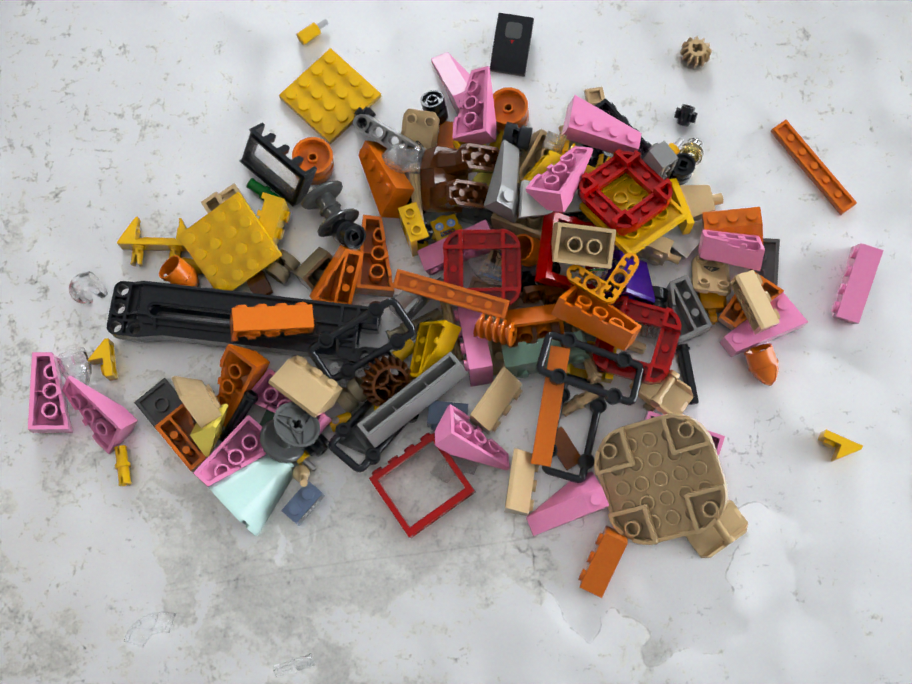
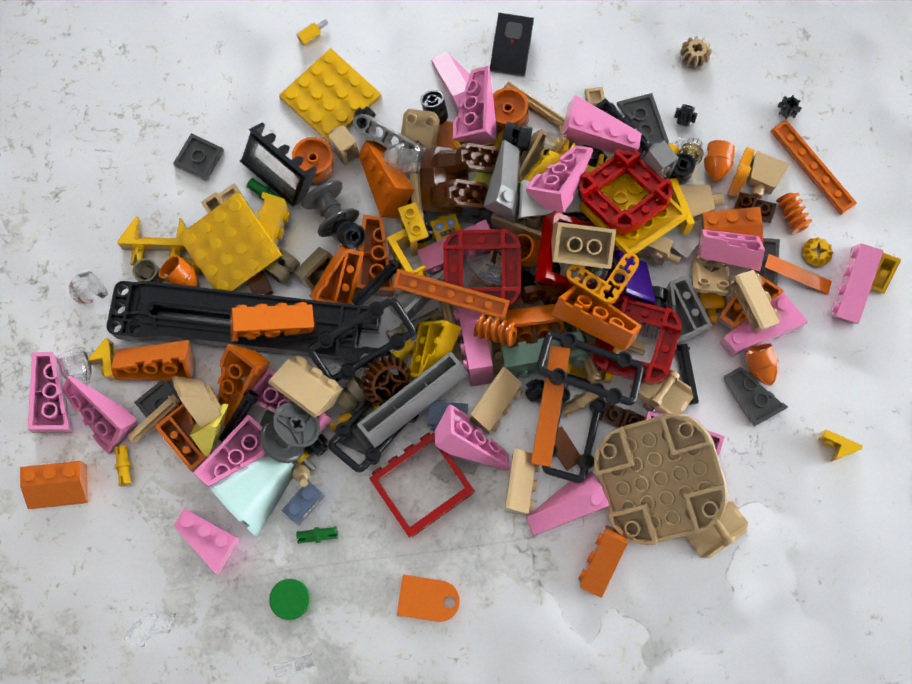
none -> orange slope [20,461,88,509]
none -> orange wedge [111,340,196,381]
none -> tan axle [127,394,181,444]
none -> dark tan wheel [133,258,163,283]
none -> dark grey tile [173,133,224,181]
none -> bright pink wedge [174,508,240,574]
none -> green tile [269,579,310,620]
none -> green pin [296,526,338,544]
none -> tan brick [328,125,359,166]
none -> black axle [352,259,402,305]
none -> yellow panel [387,229,427,277]
none -> orange tile [397,575,460,622]
none -> tan axle [504,81,565,127]
none -> black gear [525,378,544,403]
none -> reddish brown slope [599,402,645,428]
none -> dark grey wing [617,93,669,145]
none -> orange helmet [704,140,735,181]
none -> dark grey wing [723,367,788,427]
none -> light orange beam [727,147,755,197]
none -> reddish brown slope [734,192,777,223]
none -> tan torso [747,151,790,199]
none -> orange sticker [765,254,832,294]
none -> orange piece [776,193,812,234]
none -> black gear [777,95,802,119]
none -> yellow gear [802,237,833,267]
none -> yellow slope [871,252,901,294]

